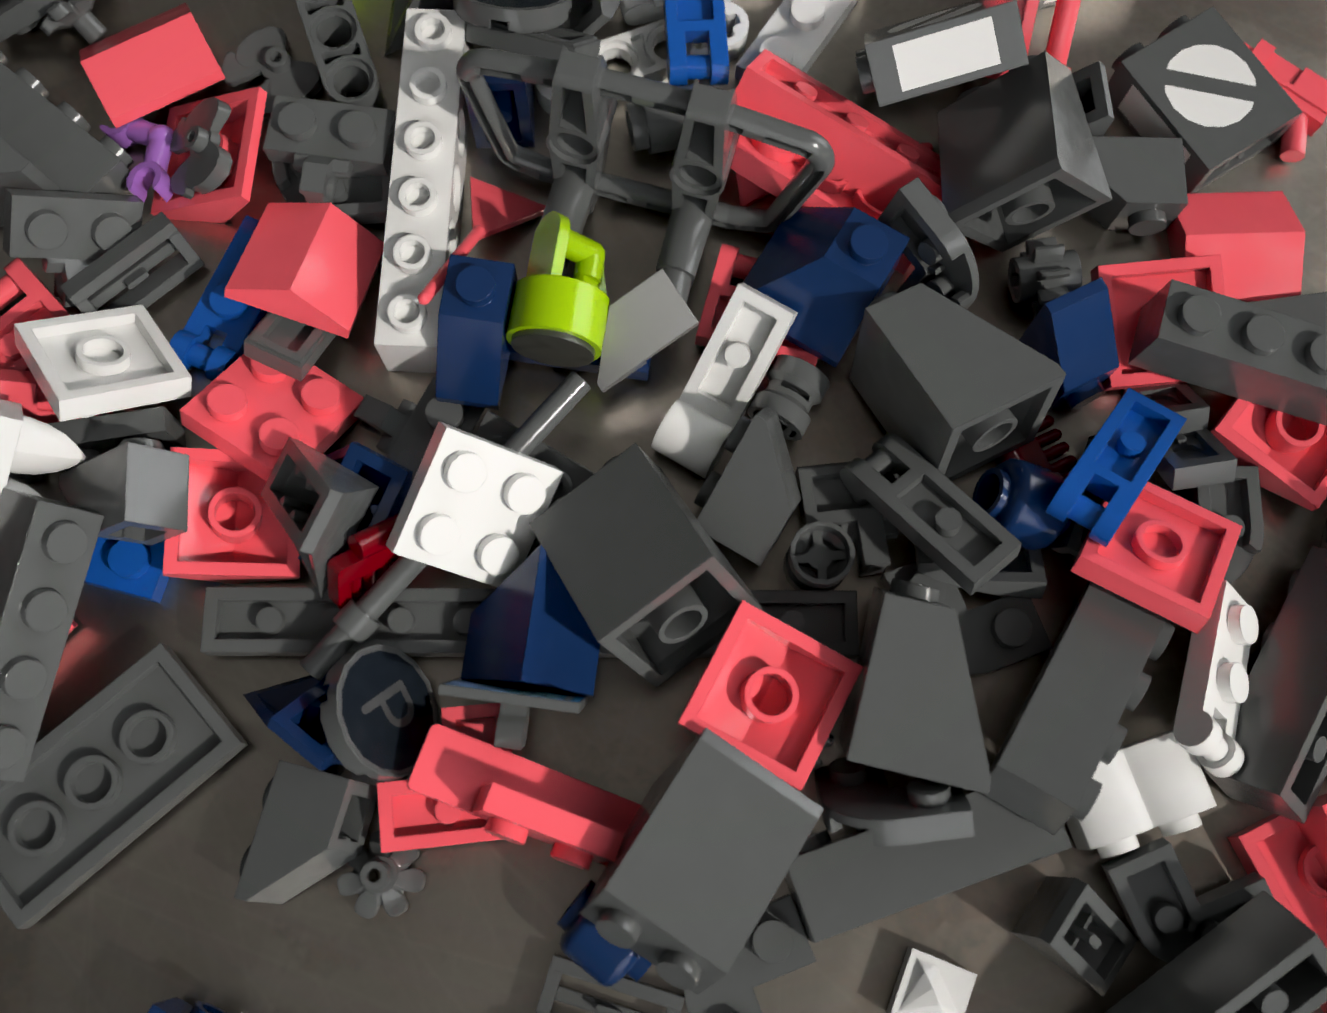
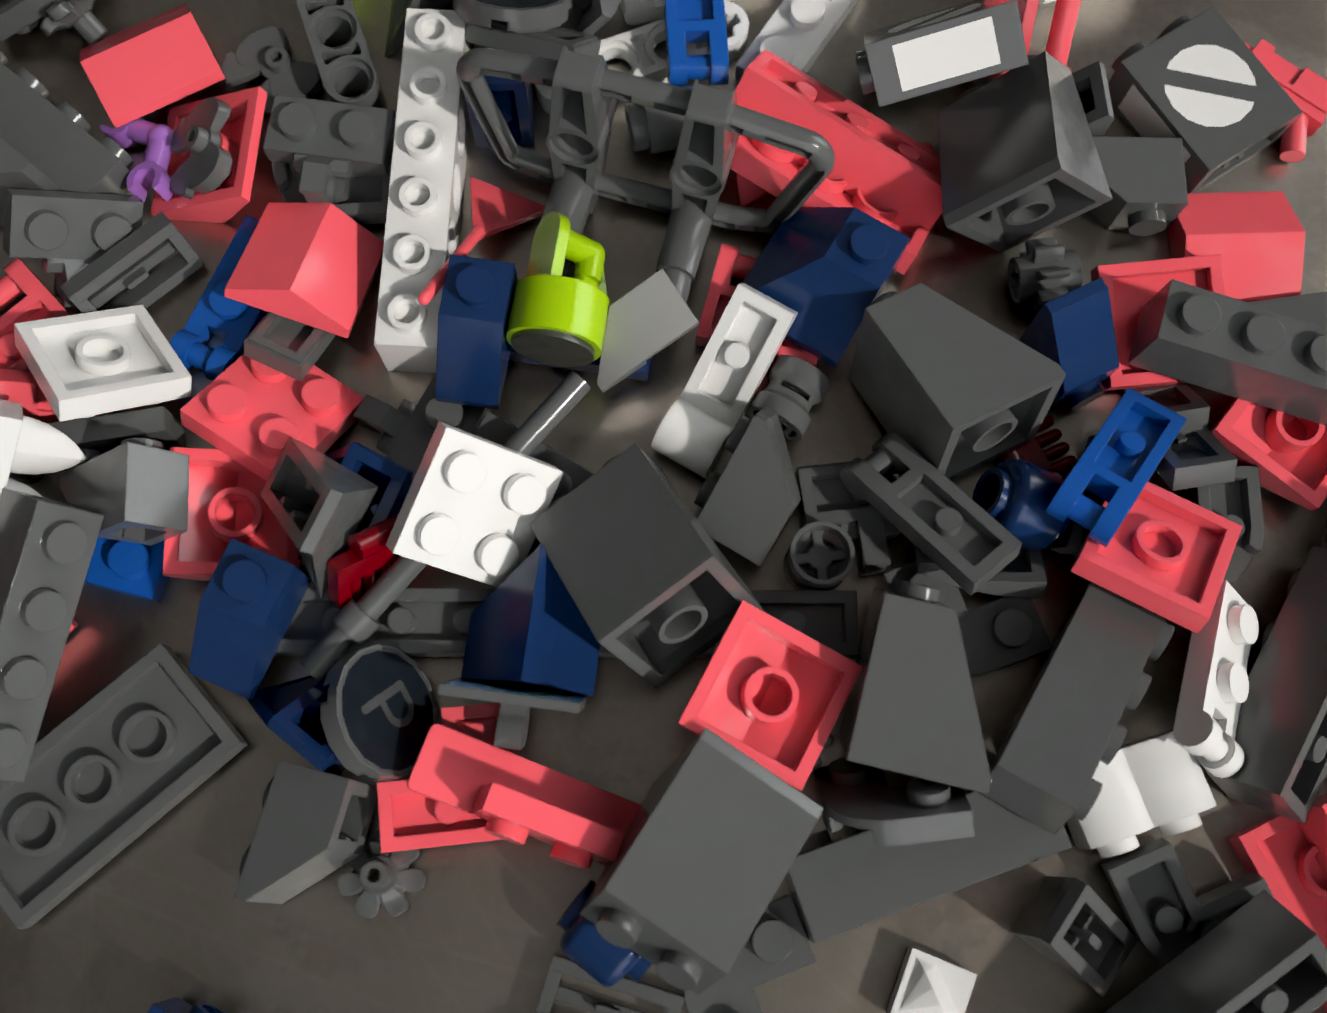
dark grey plate [878,177,979,310] -> none
none -> dark blue slope [188,538,311,700]

